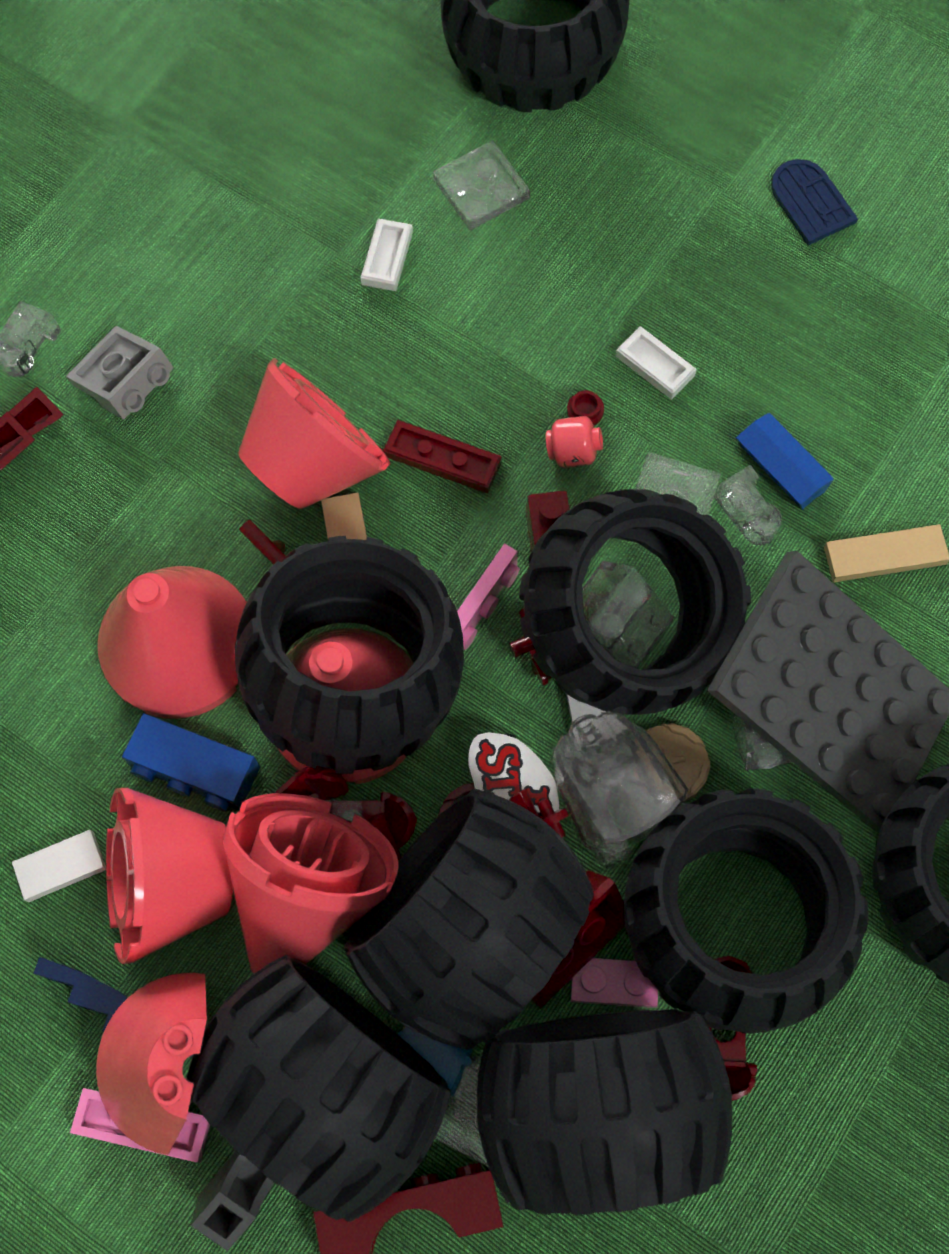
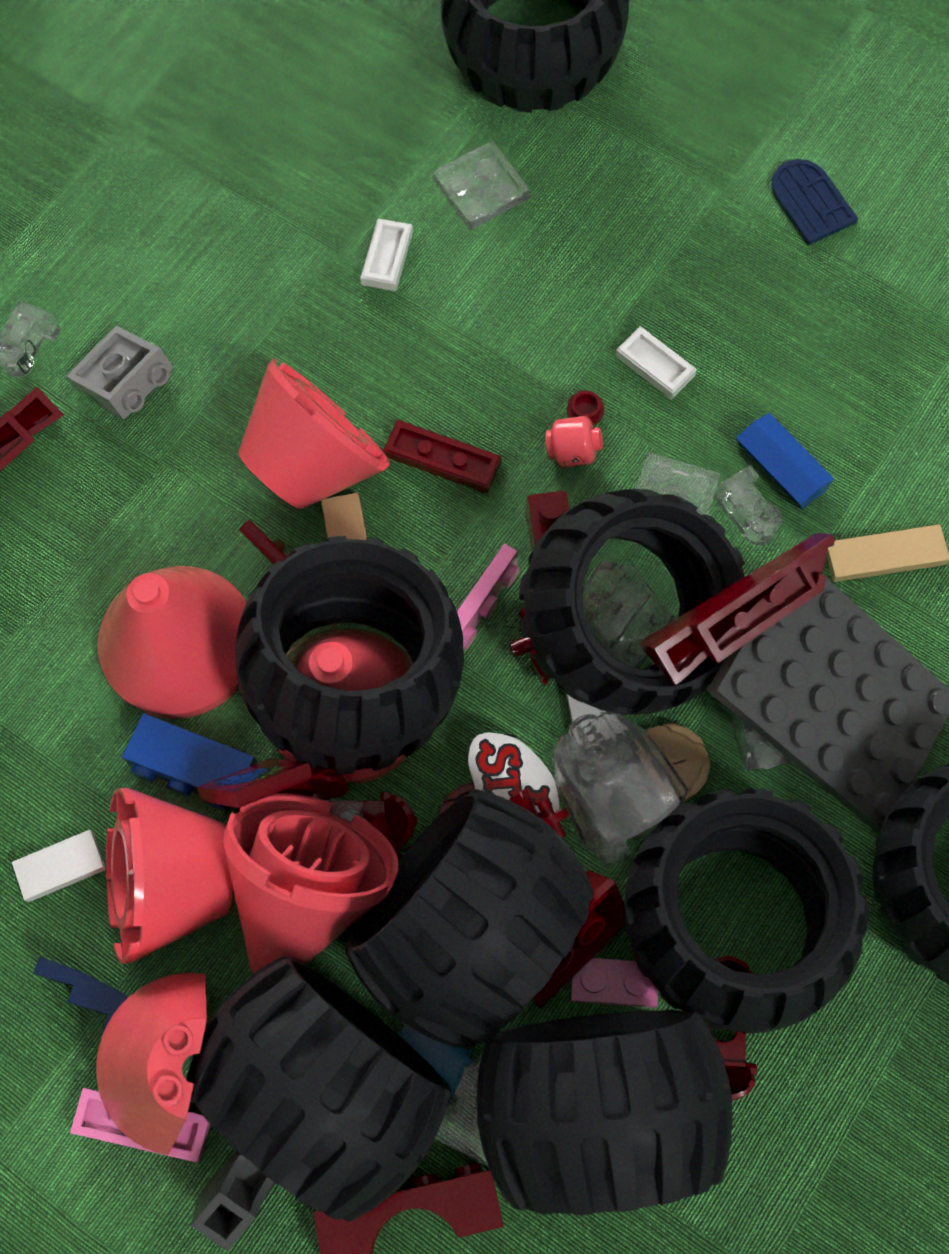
none -> dark red tile [197,759,313,808]
none -> dark red wedge [639,533,835,685]

